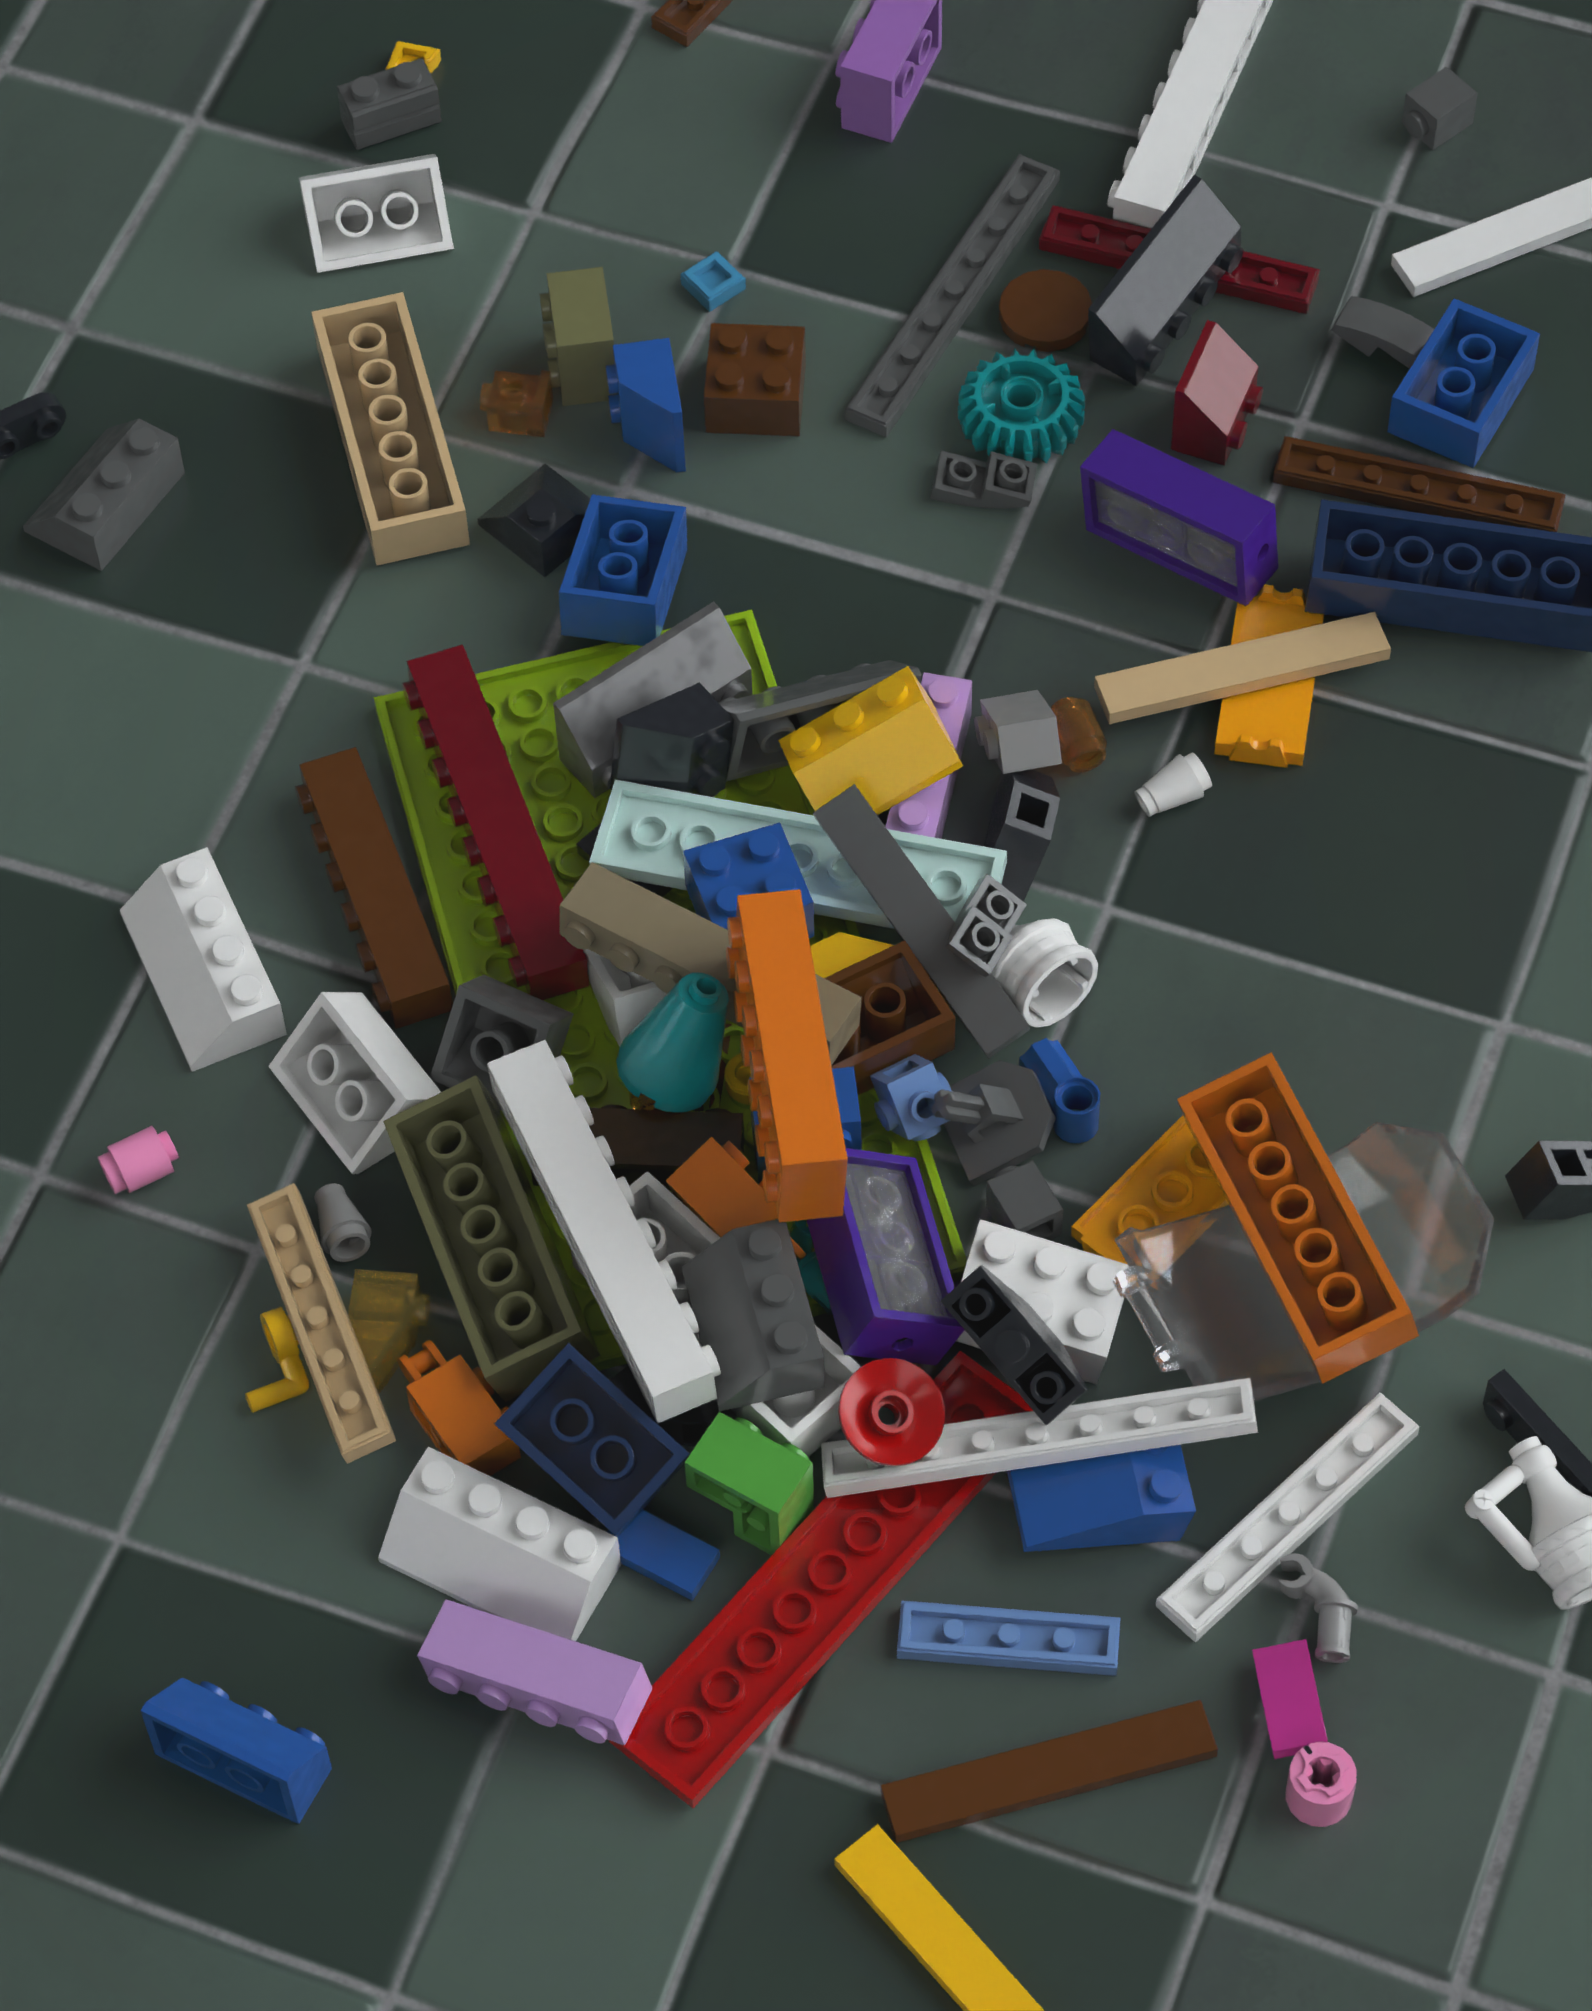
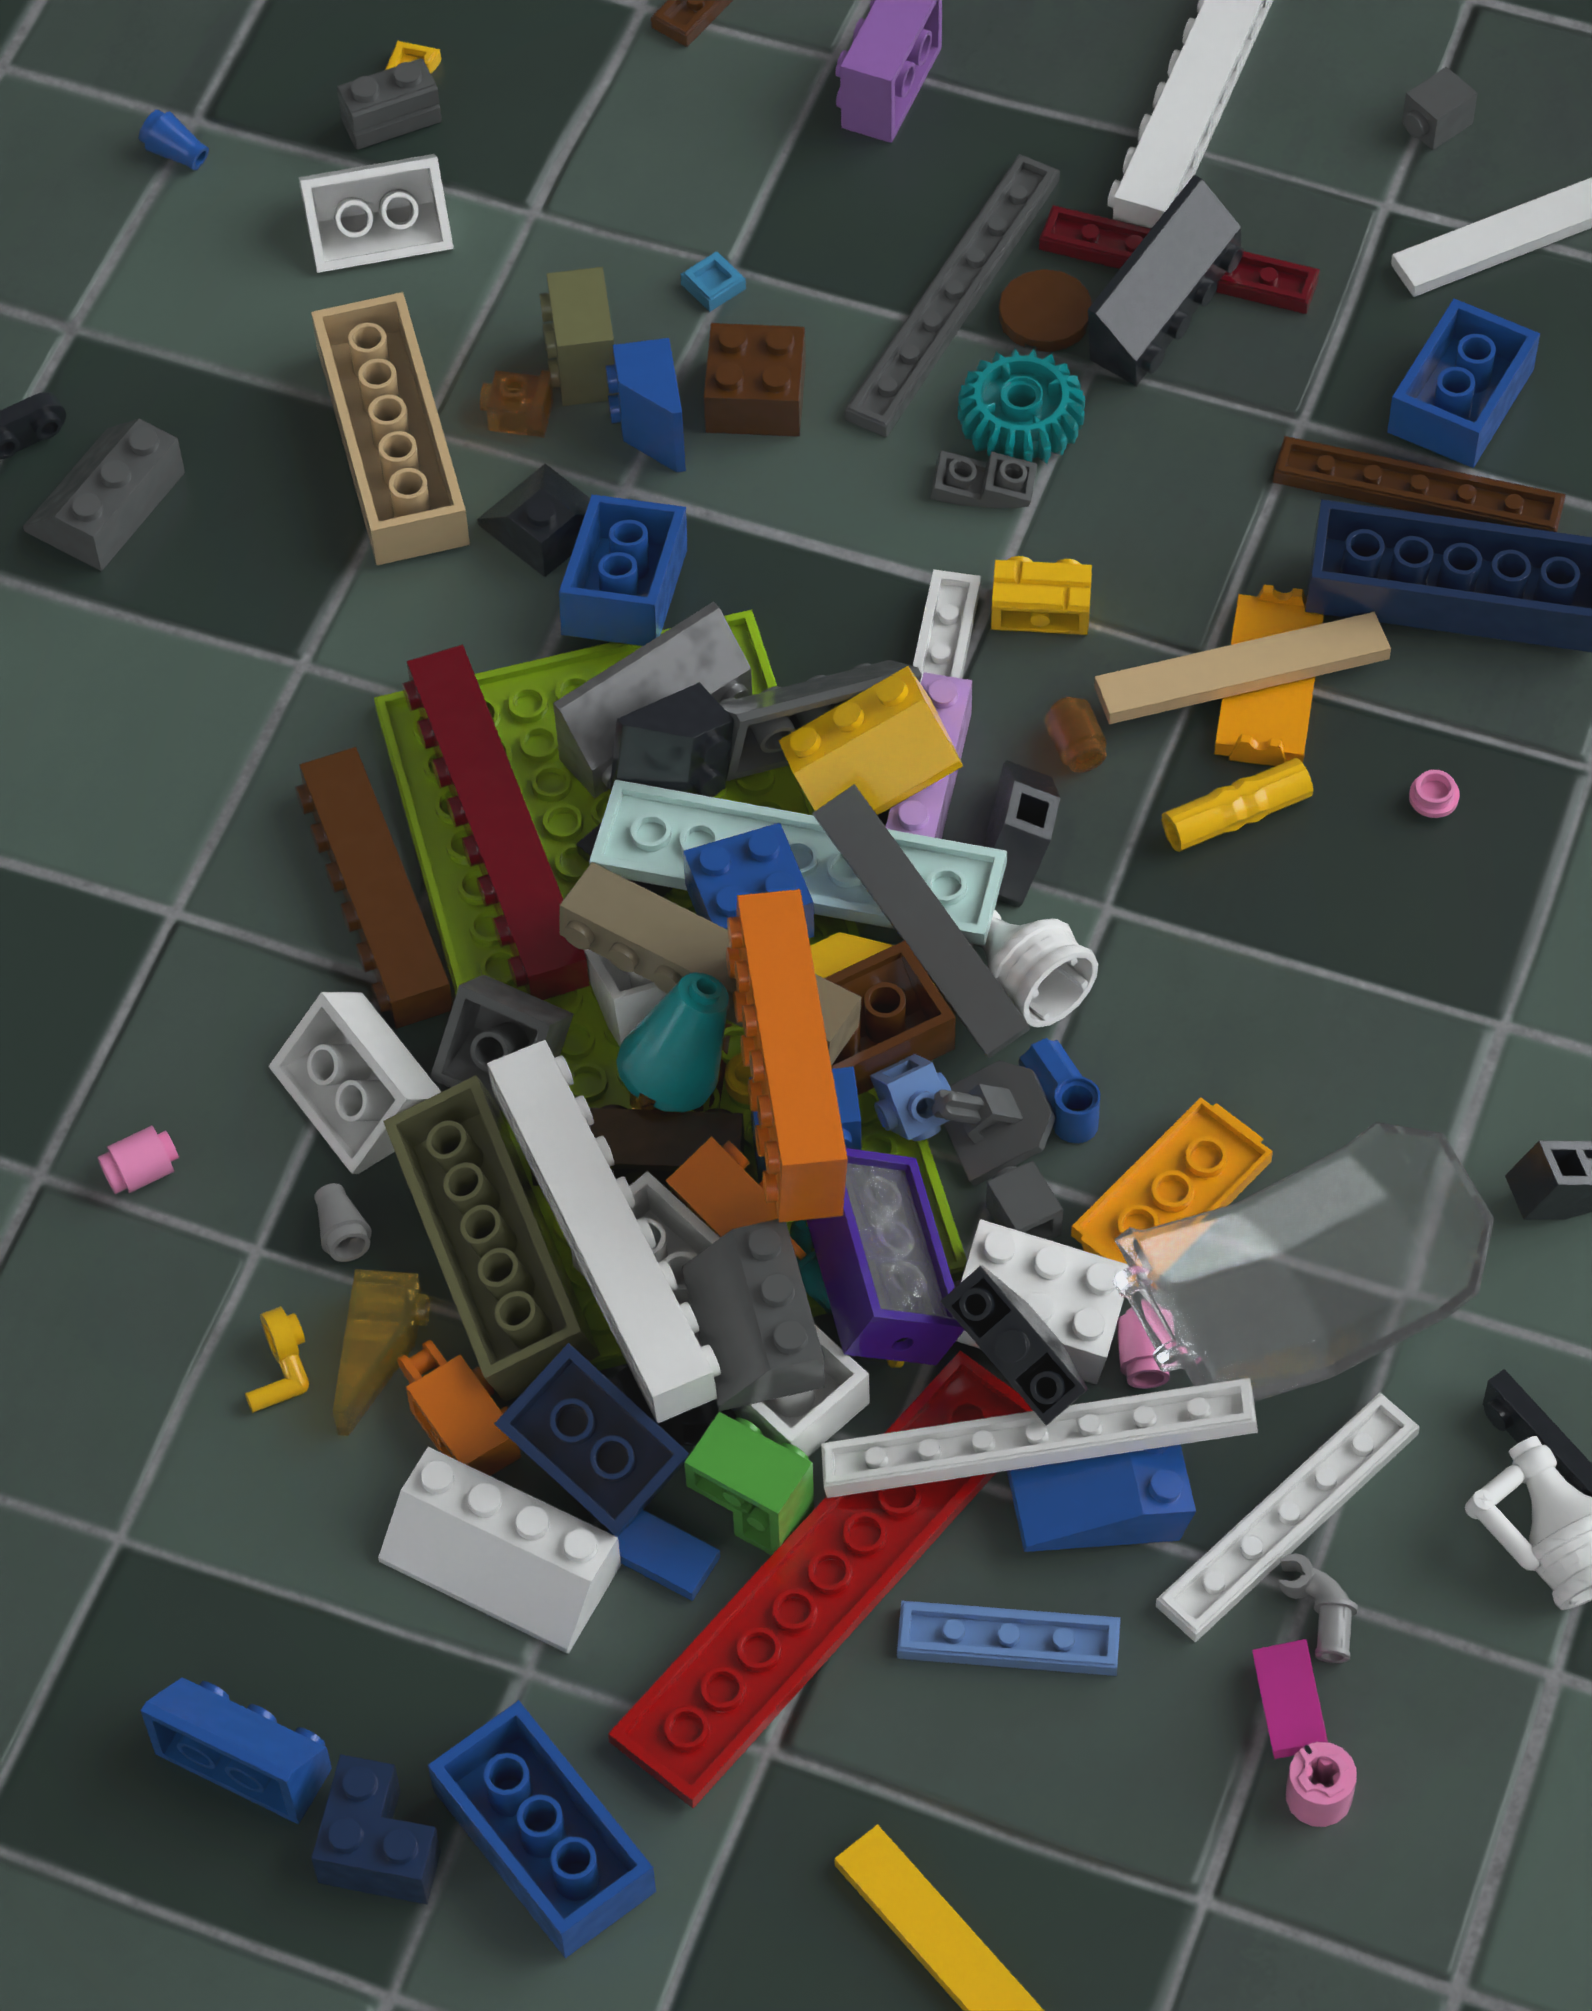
white slope [120,847,287,1072] -> none
tan tile [247,1183,396,1464] -> none
lavender brick [417,1599,653,1745] -> none
red dish [838,1358,945,1466] -> none
reddish brown tile [881,1700,1218,1843] -> none
dark grey slope [945,874,1027,978] -> none
light grey brick [974,690,1062,774] -> none
dark purple brick [1080,429,1279,606] -> none
white cone [1134,752,1212,817] -> none
dark red slope [1171,320,1263,466] -> none
orange brick [1177,1052,1419,1384] -> none
dark grey slope [1331,296,1434,369] -> none
none -> blue cone [139,110,209,170]
none -> dark blue brick [311,1754,441,1904]
none -> blue brick [428,1700,656,1958]
none -> white plate [913,569,981,684]
none -> yellow brick [991,556,1092,635]
none -> bright pink brick [1116,1305,1174,1389]
none -> yellow axle [1161,758,1313,852]
none -> bright pink plate [1409,770,1460,818]

